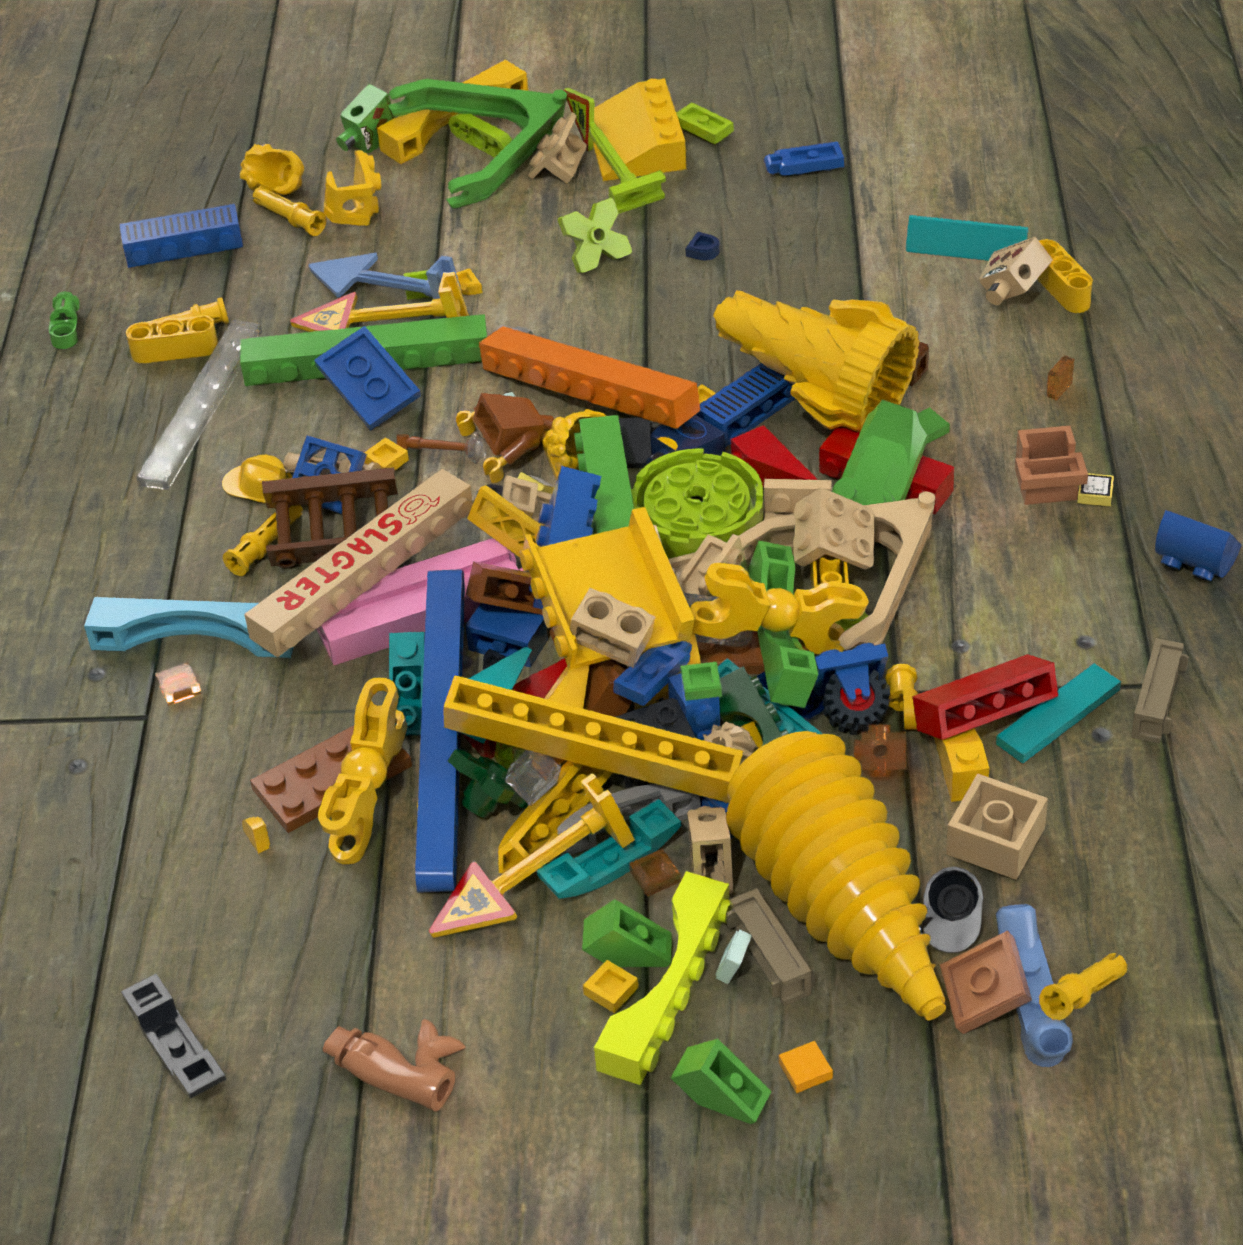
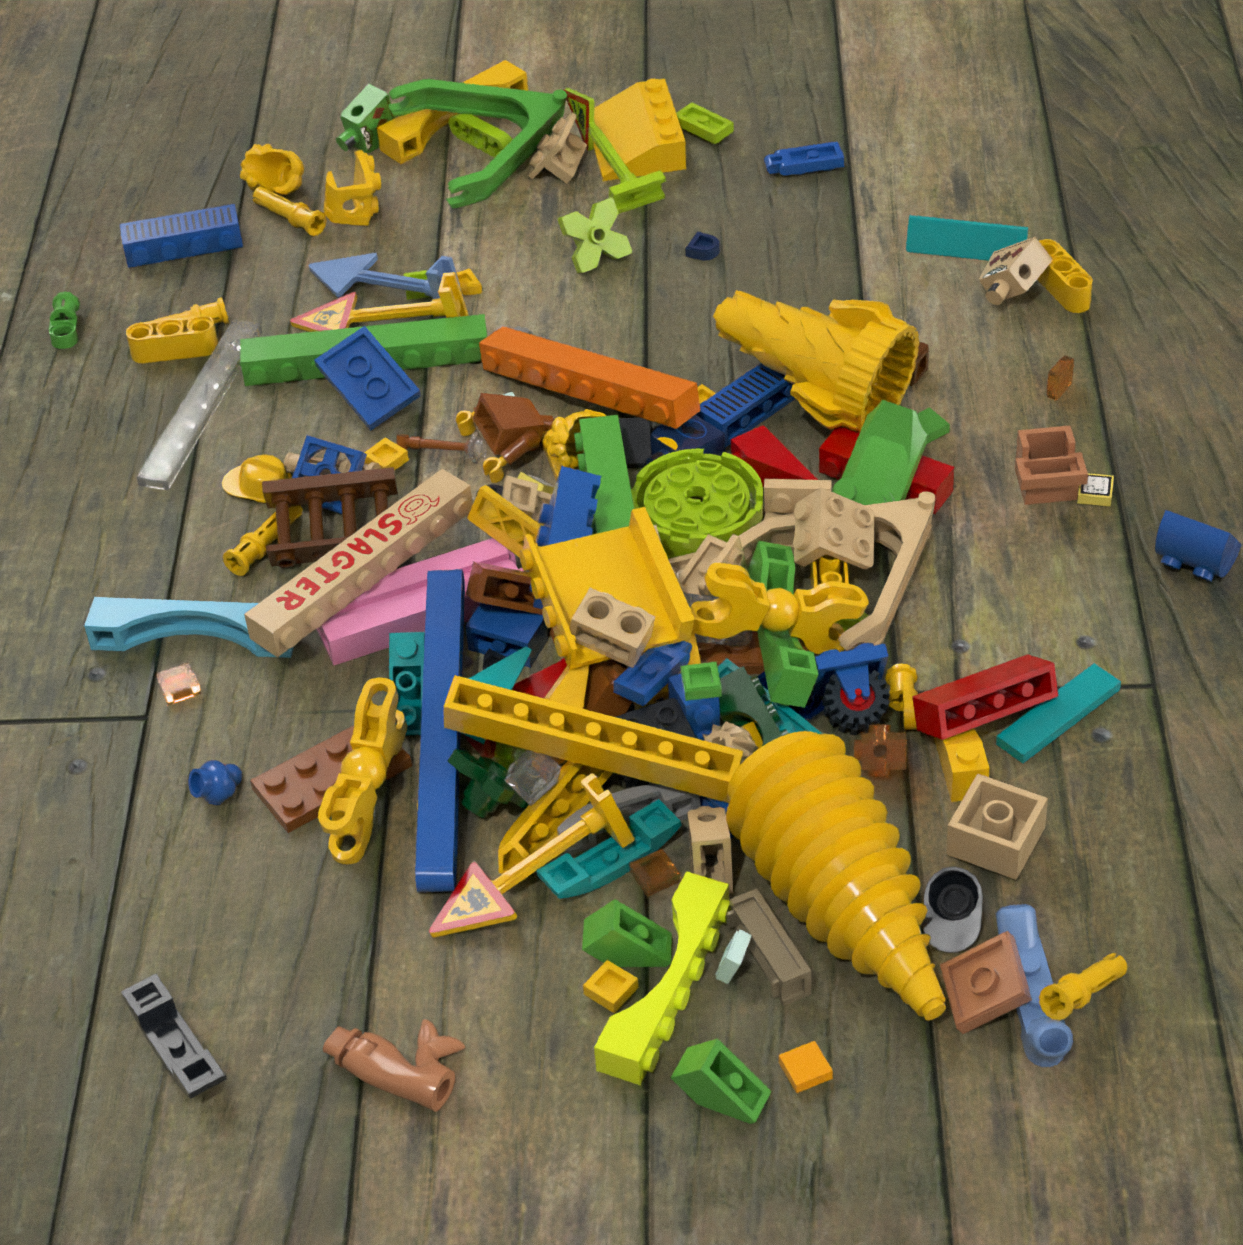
yellow tile [242,816,270,854] -> none
dark tan container [1131,638,1189,744] -> none
none -> blue animal [188,760,242,805]

